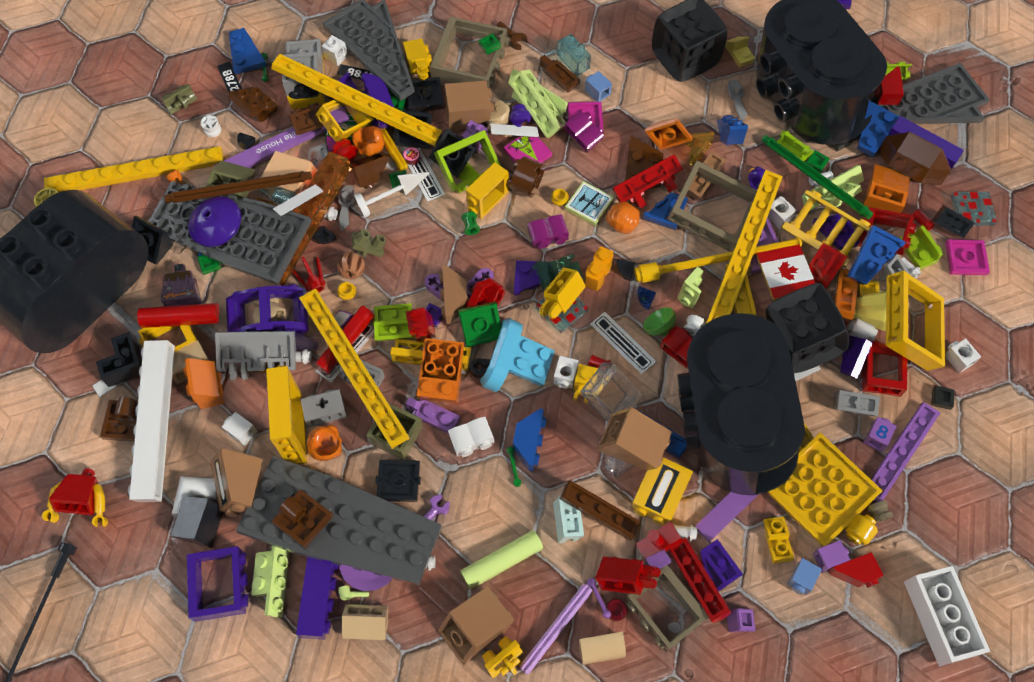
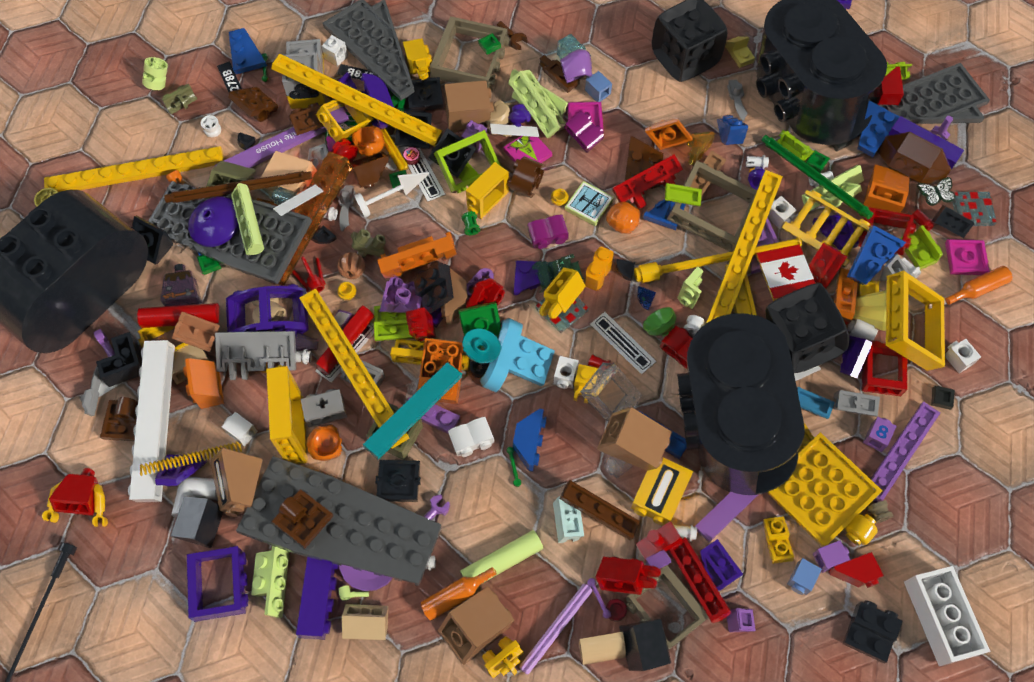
none -> light grey piece [80,366,102,417]
none -> medium lavender bar [93,329,115,357]
none -> yellow piece [140,441,242,476]
none -> yellowish green wheel [142,57,168,90]
none -> dark purple wing [155,454,207,486]
none -> nougat hinge [172,312,220,352]
none -> yellowish green brick [231,183,264,255]
none -> teal tile [363,362,462,460]
none -> orange piece [377,232,457,279]
none -> medium lavender slope [379,277,422,313]
none -> black plate [414,261,454,314]
none -> orange piece [421,567,497,620]
none -> teal dish [462,329,501,363]
none -> medium lavender piece [560,49,592,83]
none -> black slope [619,618,671,671]
none -> lime tile [665,183,702,206]
none -> white pin [746,155,769,169]
none -> dark azure tile [797,387,835,419]
none -> black plate [843,600,903,664]
none -> animal [917,177,956,206]
none -> medium lavender bar [931,116,953,140]
none -> orange piece [945,266,1013,305]

